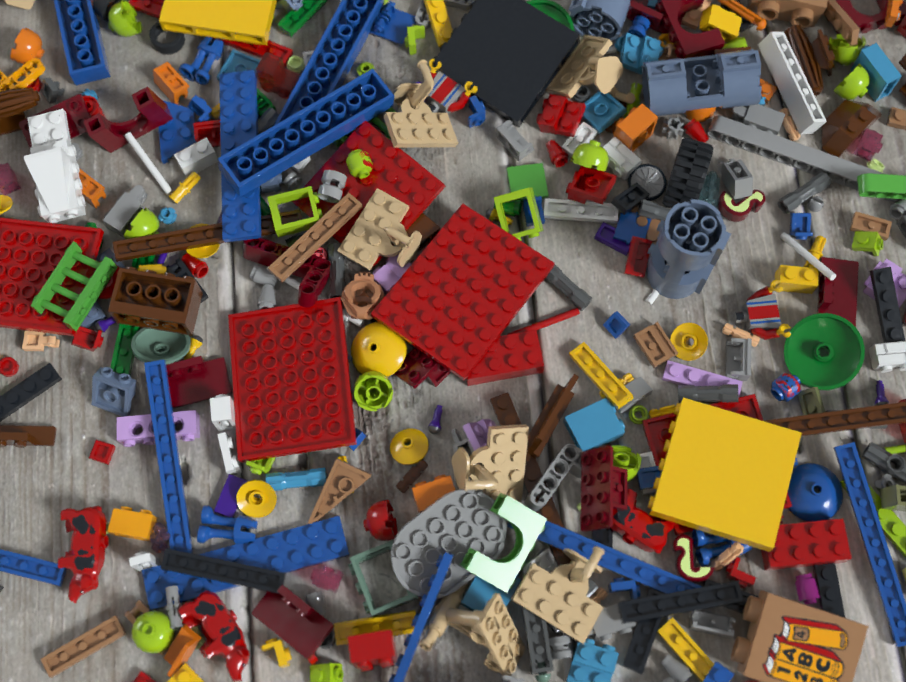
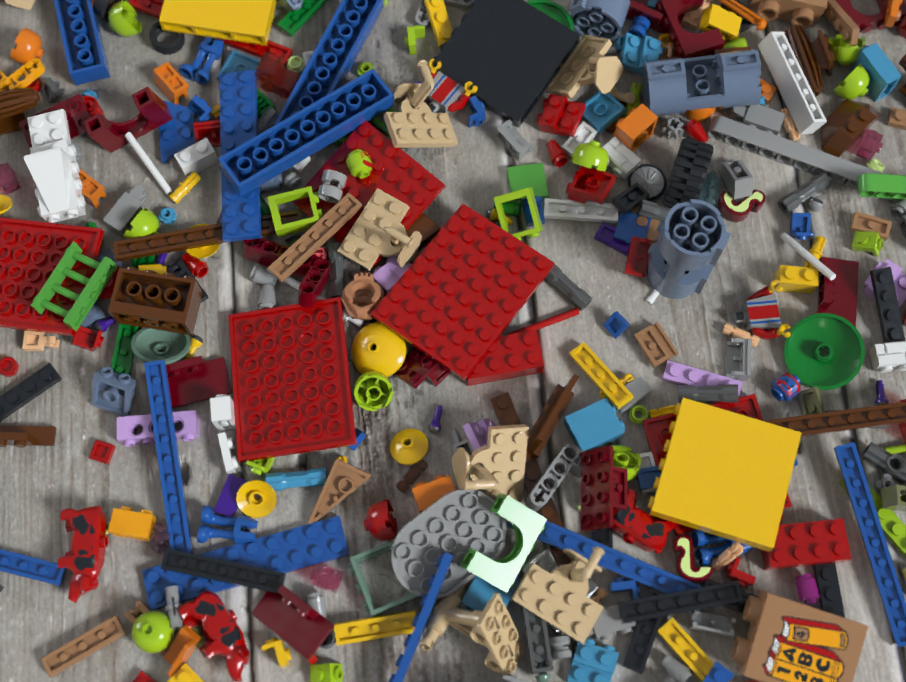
white plate [129,551,160,572] -> none
red brick [348,629,398,672] -> none
blue hinge [370,1,415,45] -> none
dark grey plate [573,85,590,103] -> none
yellow dish [670,323,708,361] -> none
blue dish [787,463,843,522] -> none

